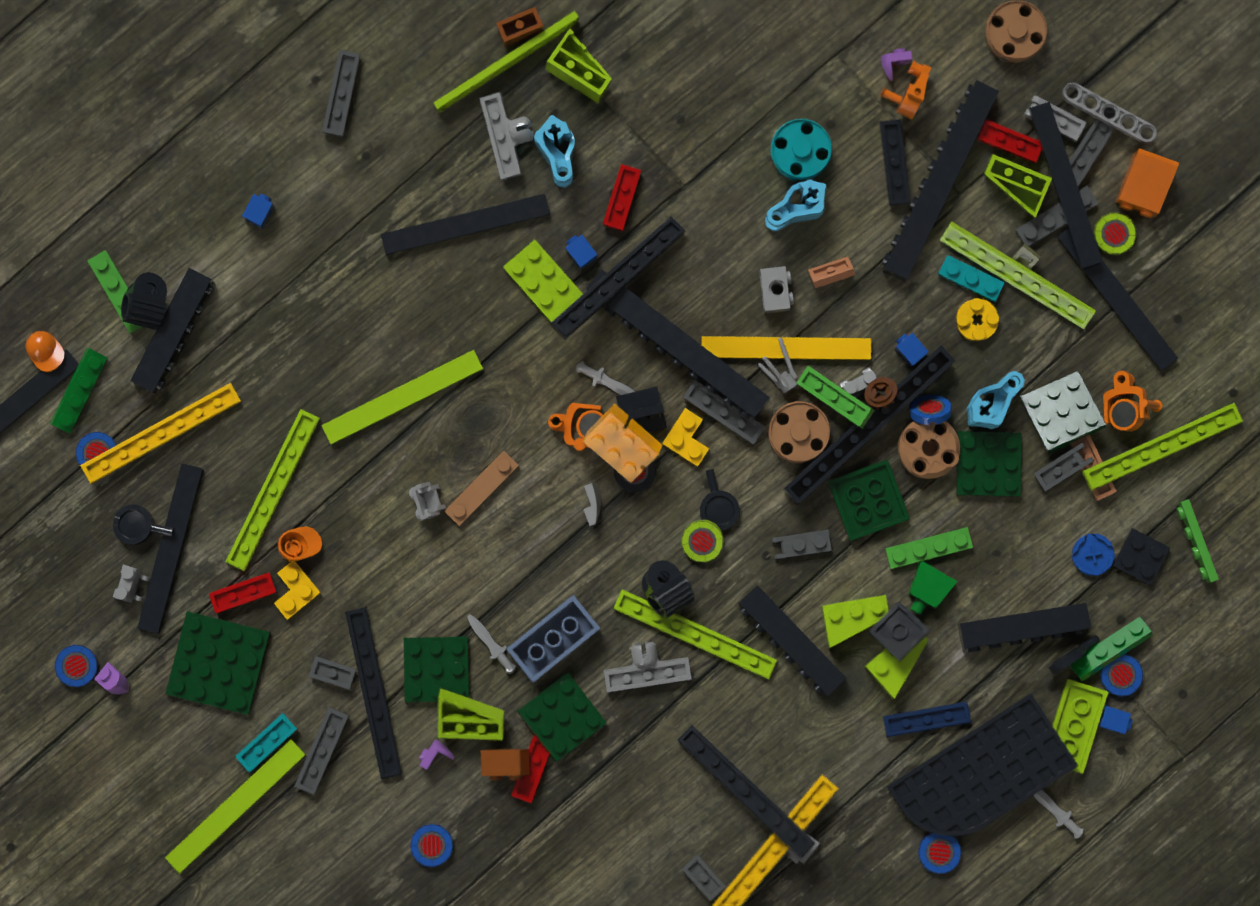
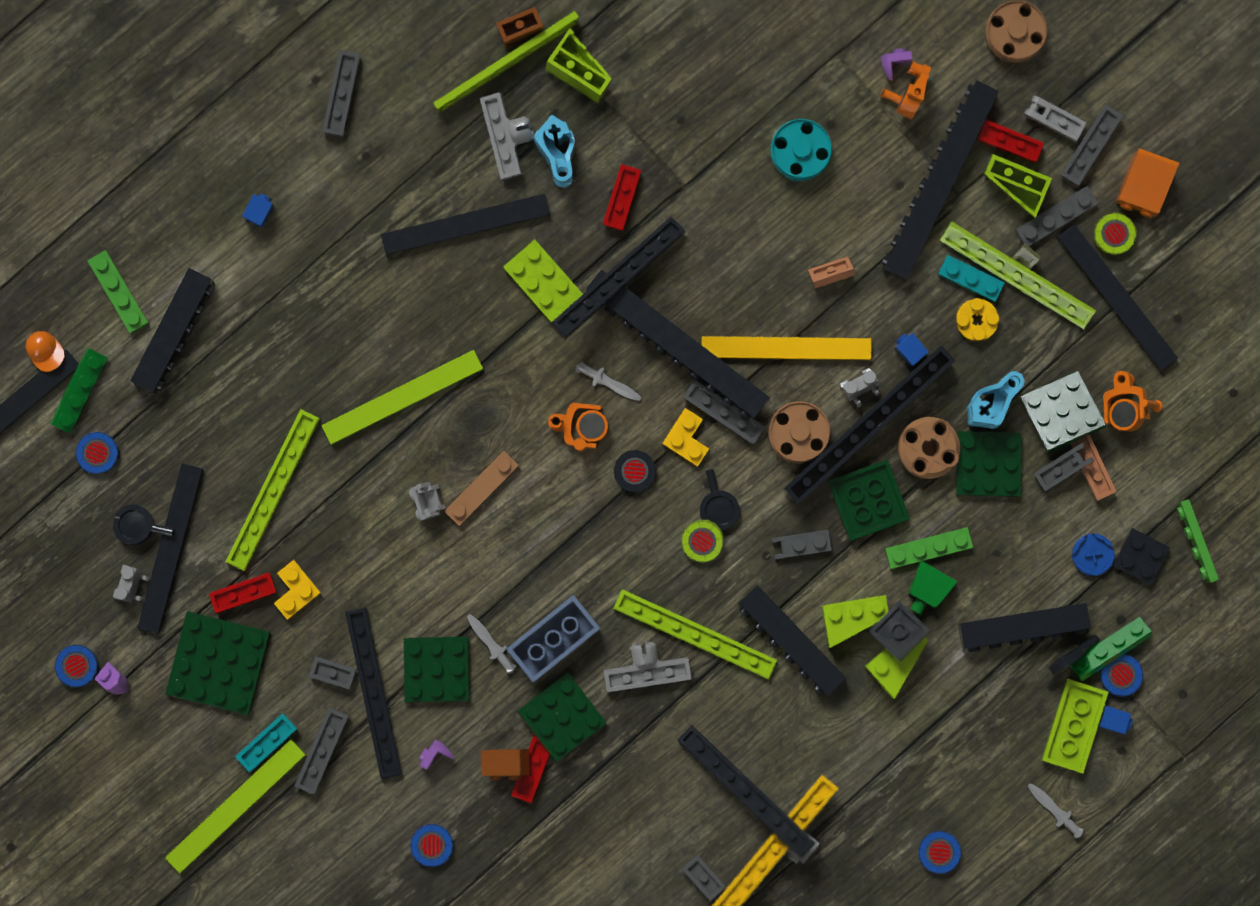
yellow tile [80,383,241,484] -> none
black piece [121,272,167,330] -> none
orange cap [278,526,322,562] -> none
lime wedge [438,688,504,740] -> none
blue brick [565,235,598,270] -> none
light orange piece [583,403,662,483] -> none
light grey slope [584,483,601,526] -> none
black bracket [616,386,667,432] -> none
black piece [641,560,695,619] -> none
light grey plant [758,337,798,393] -> none
light grey brick [759,266,794,313] -> none
medium azure piece [765,179,827,231] -> none
bright green plate [797,366,875,428] -> none
reddish brown gear [865,377,898,409] -> none
black plate [879,119,910,206] -> none
dark blue tile [883,701,971,737] -> none
black plate [887,693,1079,836] -> none
blue tile [909,395,952,425] -> none
black tile [1029,102,1103,269] -> none
light grey beam [1062,83,1157,144] -> none
lime tile [1082,403,1243,491] -> none

